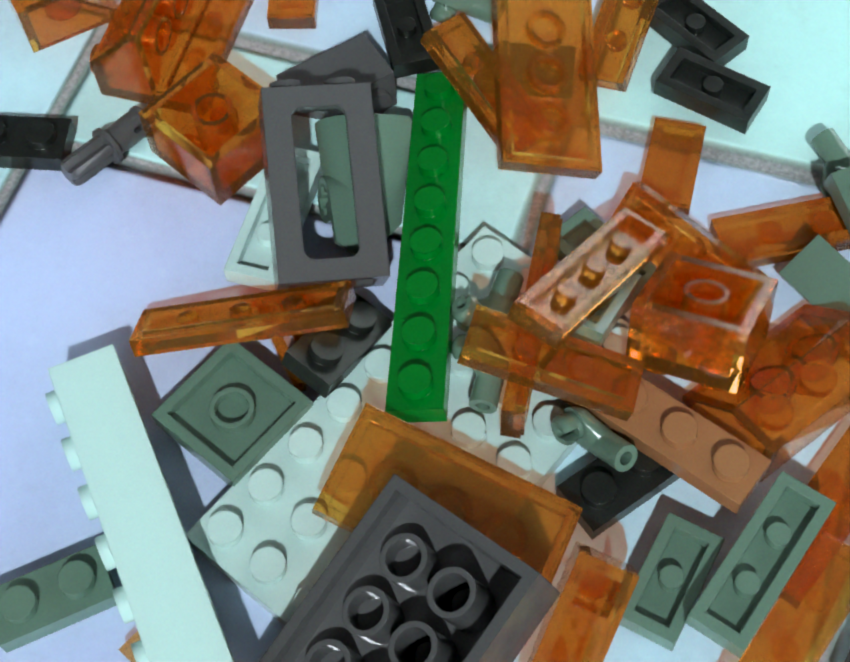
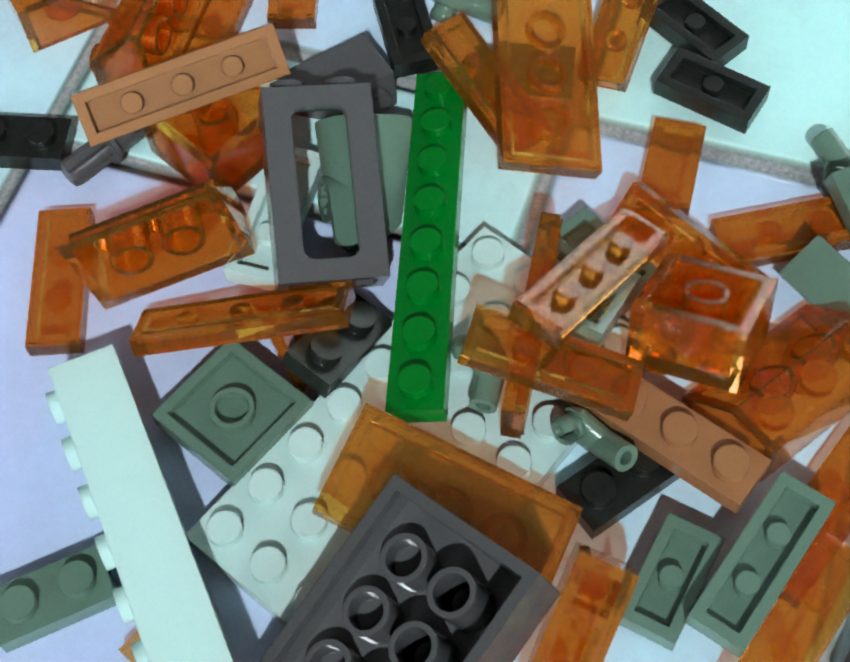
sand green arm [451,268,524,332] -> none
none -> clear orange tile [25,208,95,356]
none -> clear orange slope [55,174,255,310]
none -> medium nougat plate [70,23,291,147]

